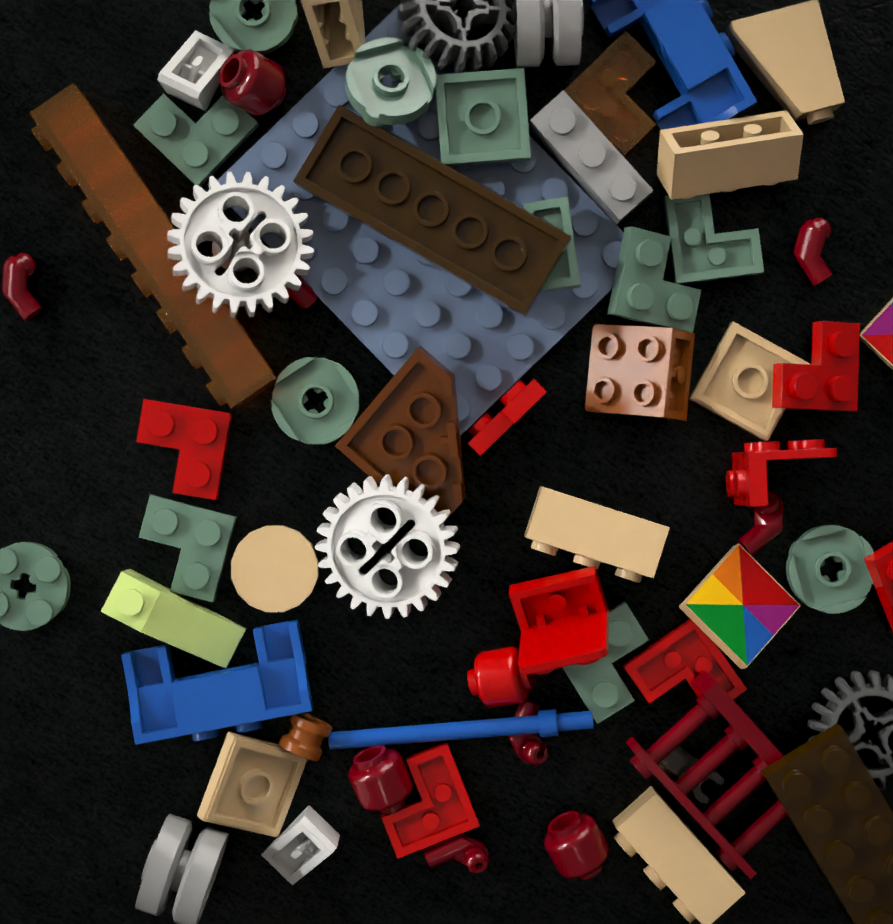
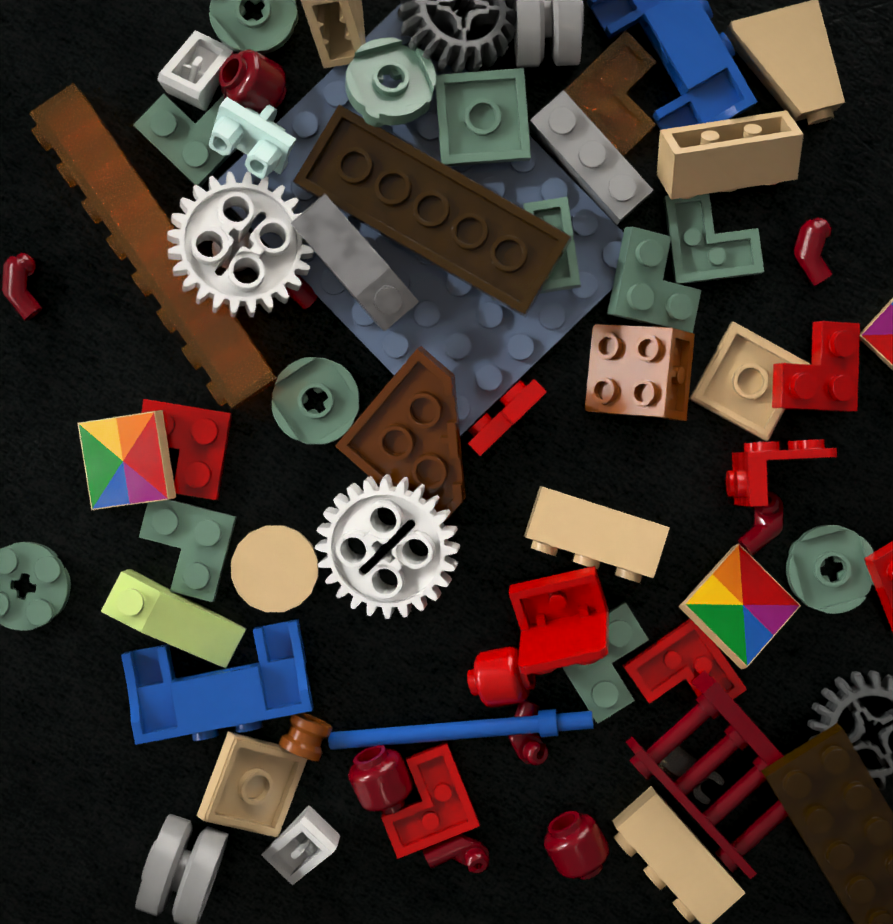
none -> tile [78,410,176,510]
none -> light aqua hips [208,97,296,179]
none -> flat silver slope [291,194,419,332]

